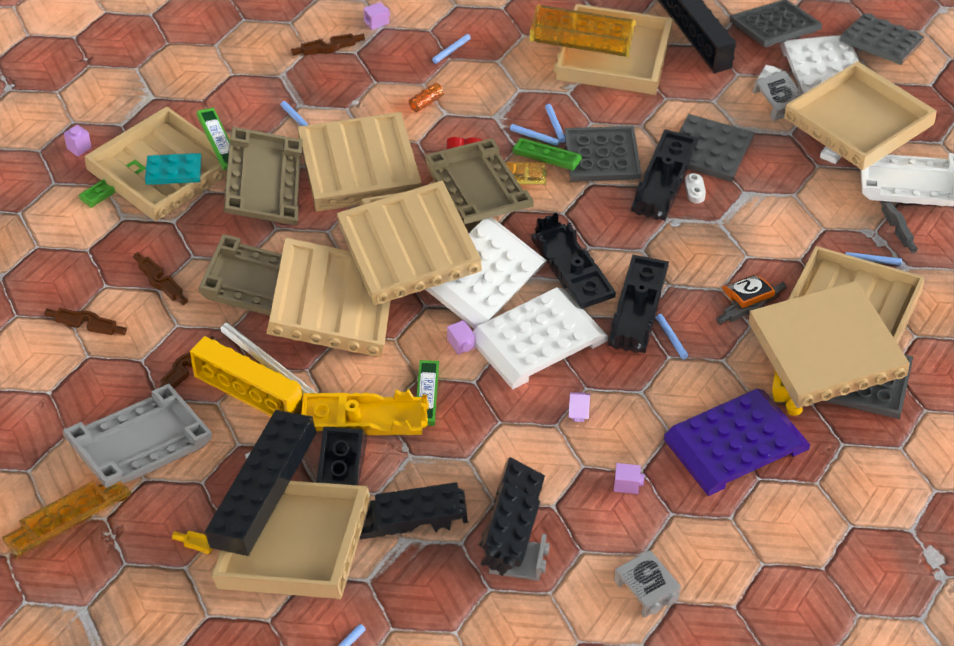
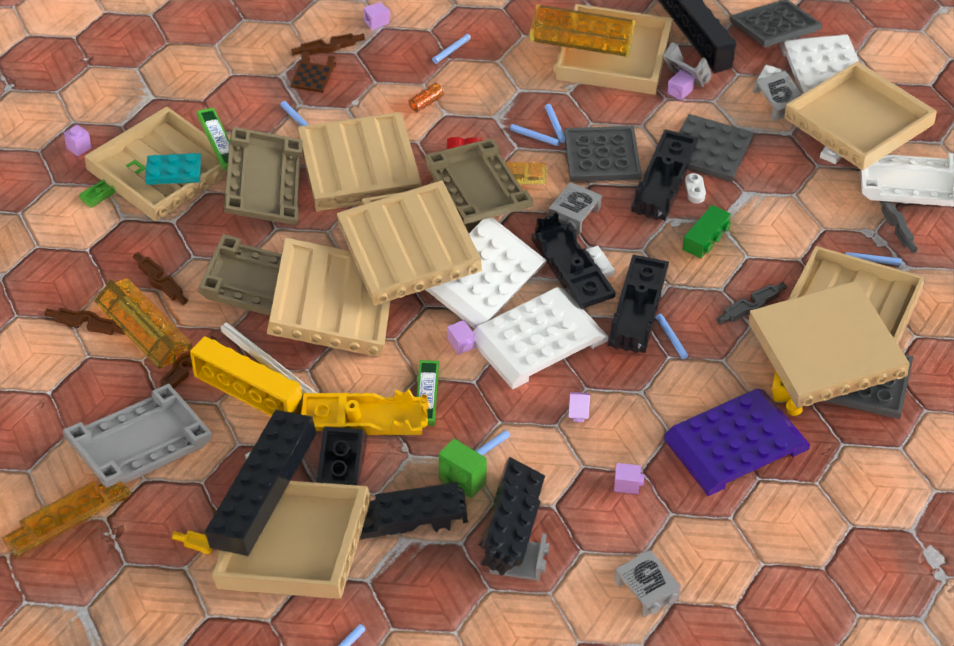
bright green tile [512,138,582,170] -> none
slope [722,274,775,308] -> none
dark grey plate [839,13,925,65] -> none
none -> clear yellow slope [95,278,192,369]
none -> reddish brown flag [290,51,336,93]
none -> bright green brick [439,438,487,499]
none -> light blue bar [476,430,510,455]
none -> light grey panel [548,182,602,234]
none -> white plate [586,246,615,278]
none -> light grey panel [663,42,712,88]
none -> lavender brick [668,70,695,100]
none -> green brick [682,205,731,259]

